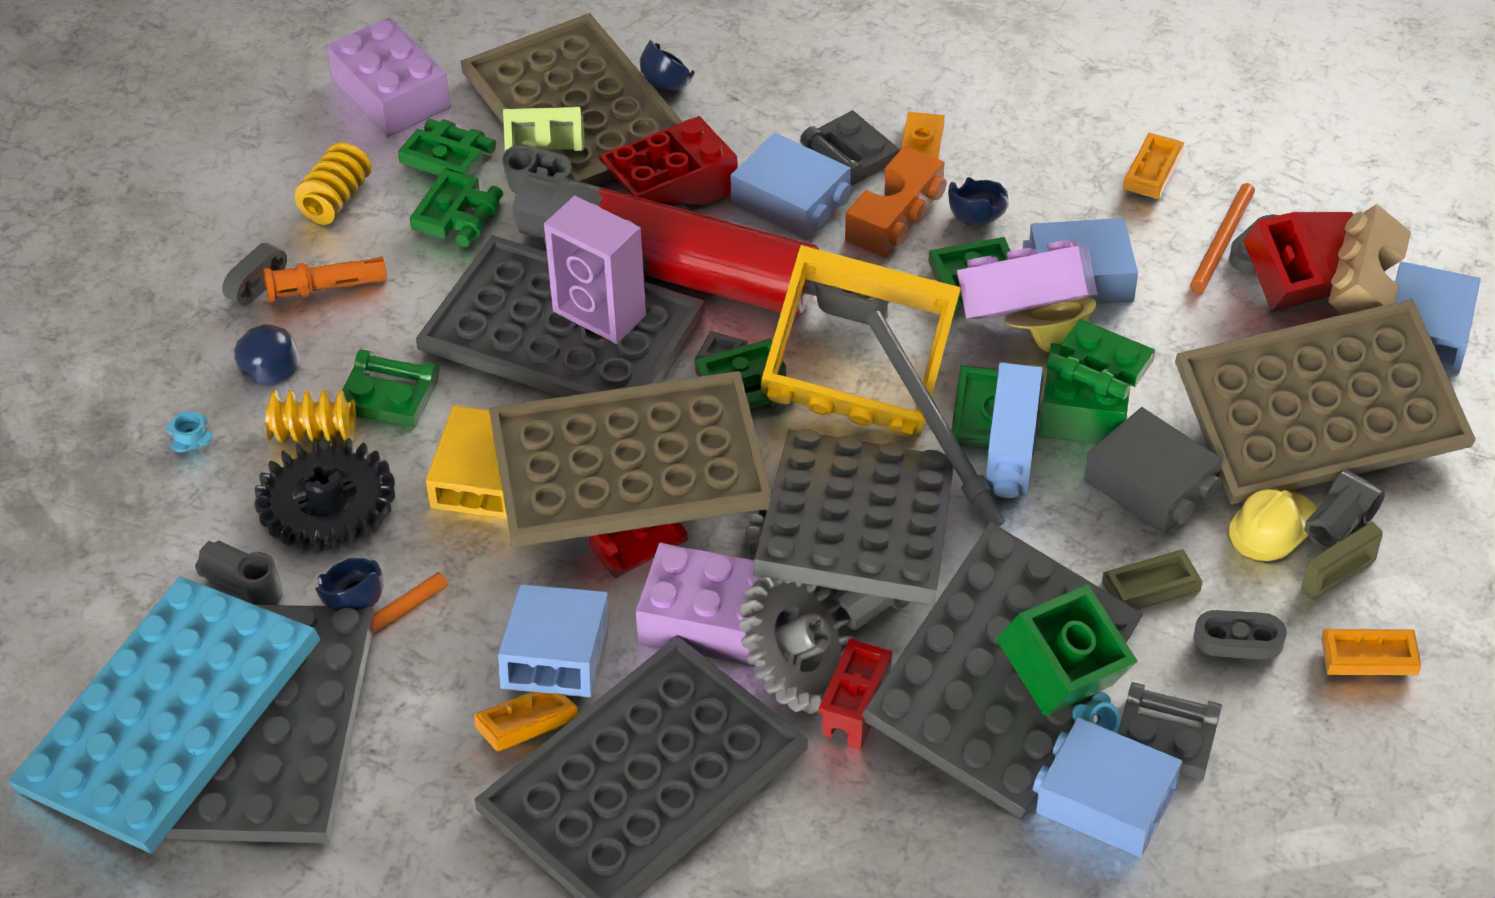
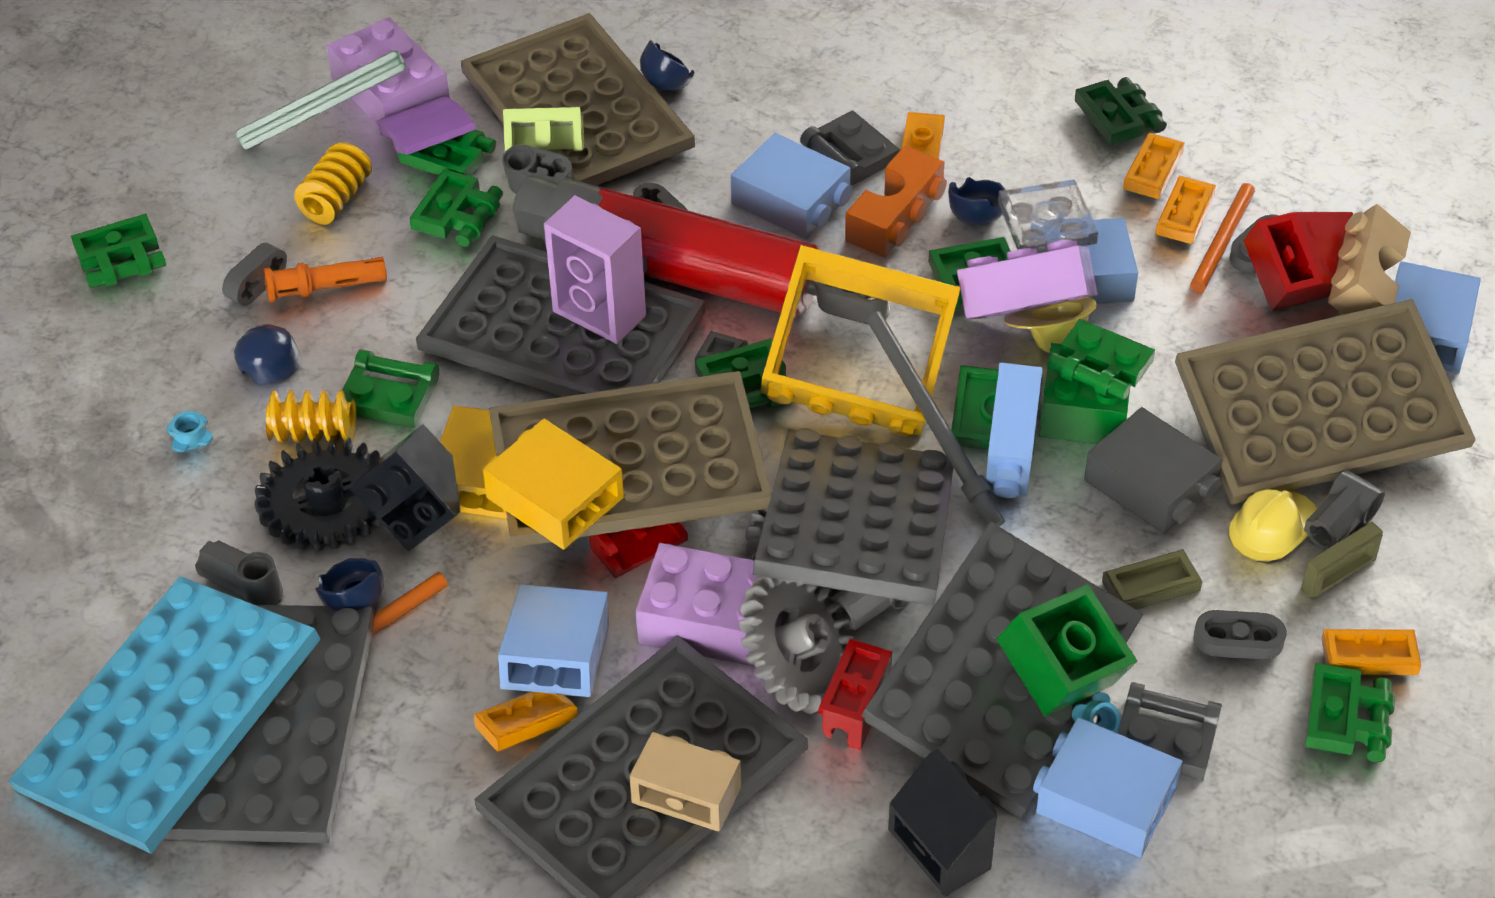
red slope [599,116,738,205] -> none
none -> green plate [71,213,166,289]
none -> axle [236,50,406,150]
none -> black slope [349,424,461,552]
none -> medium lavender slope [376,96,476,155]
none -> yellow brick [483,418,624,550]
none -> tan brick [629,732,741,832]
none -> black slope [888,748,997,897]
none -> clear plate [998,179,1098,253]
none -> dark green plate [1075,77,1167,146]
none -> light orange plate [1155,176,1216,244]
none -> green plate [1305,663,1395,762]

